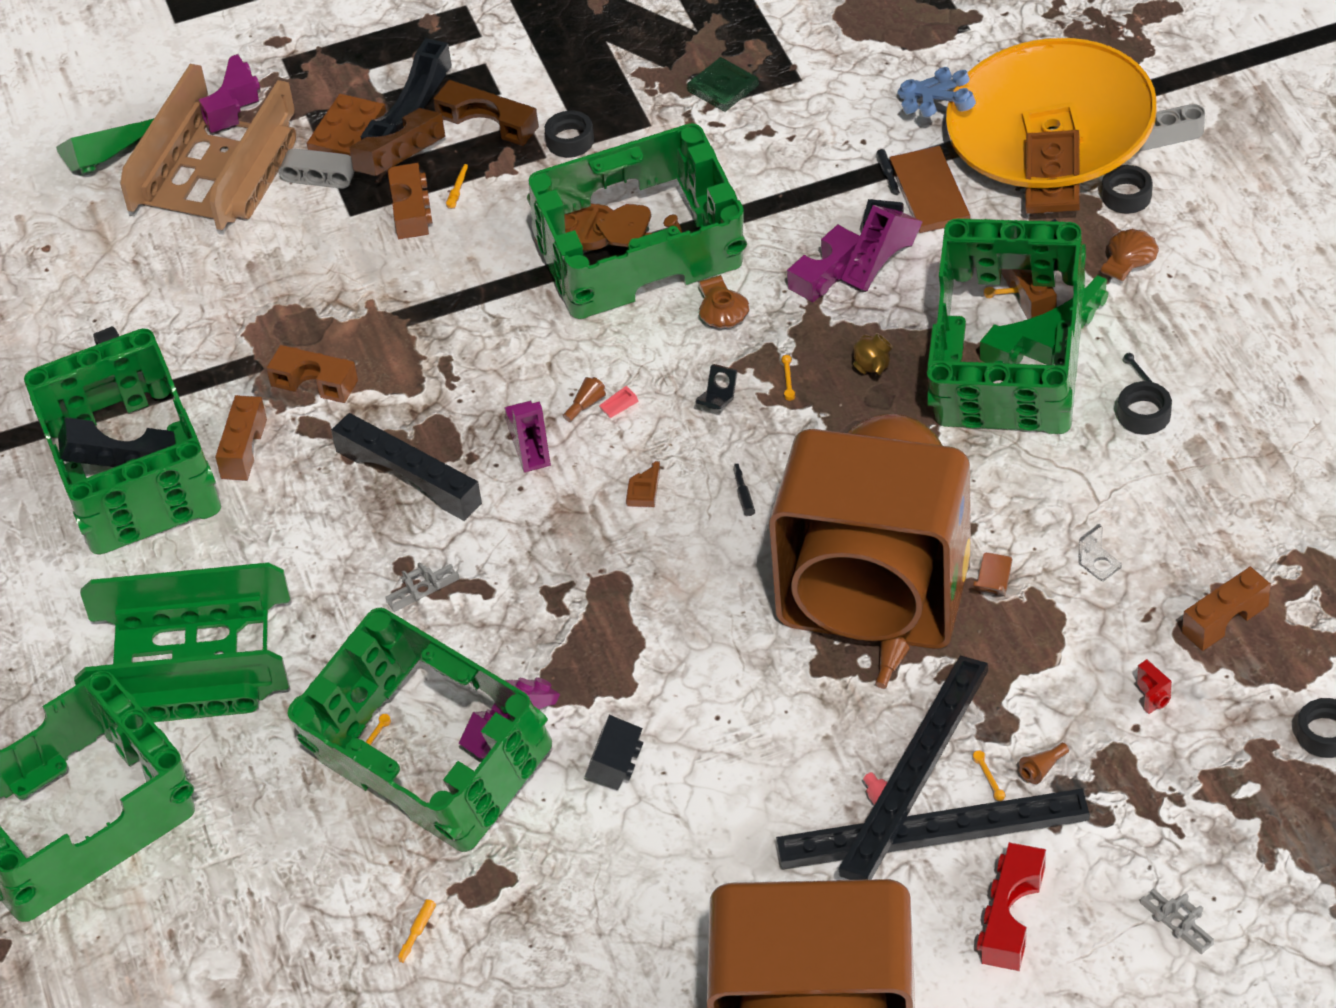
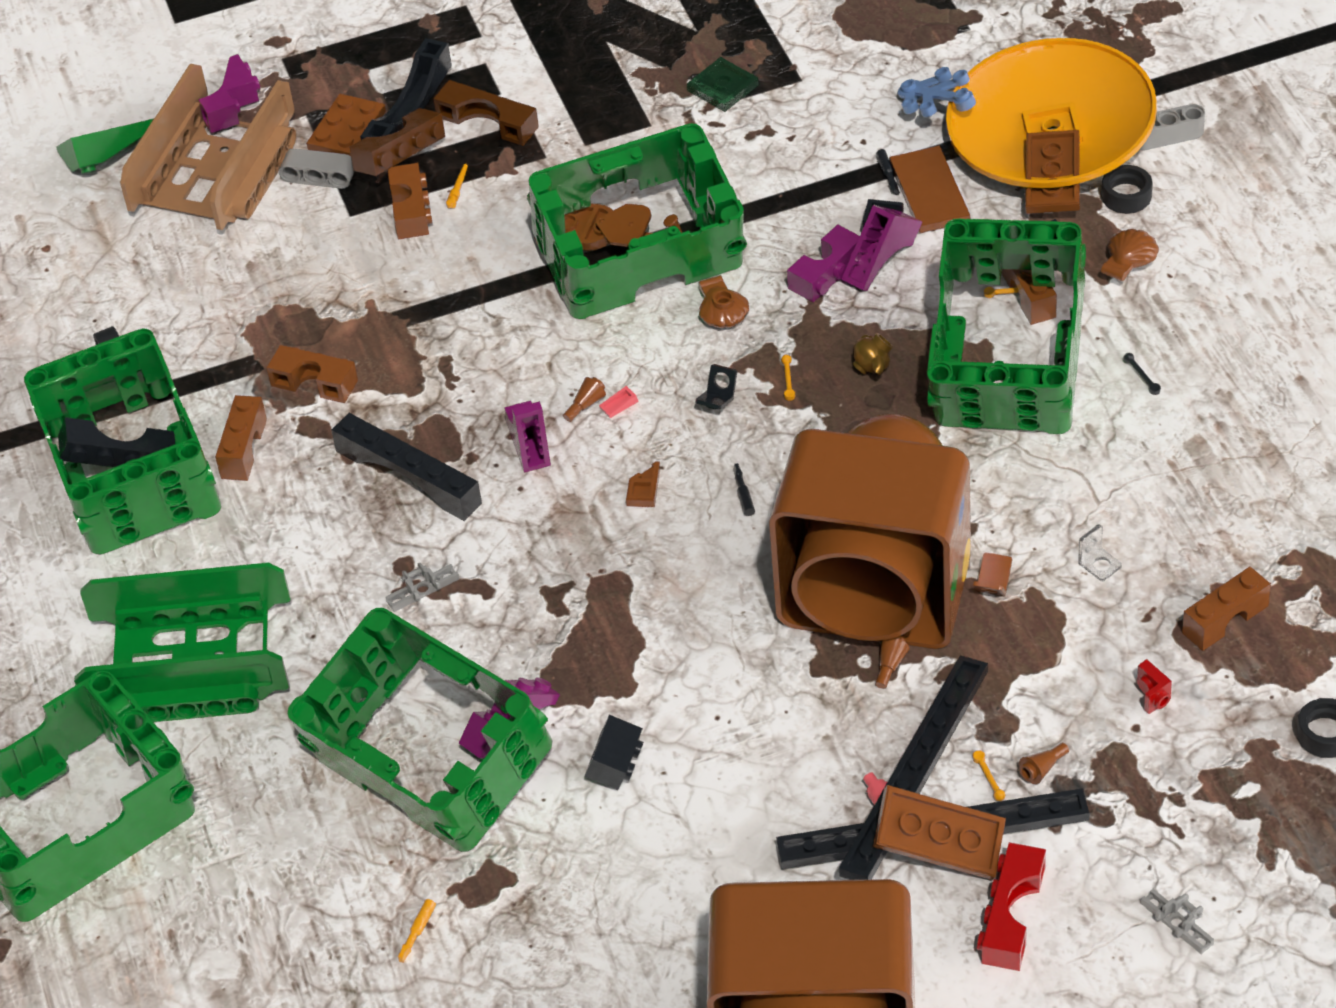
light orange hinge [366,714,391,745] -> none
black tyre [544,110,594,158] -> none
green arch [980,275,1109,365] -> none
black tyre [1117,381,1172,435] -> none
none -> dark orange tile [873,785,1006,880]

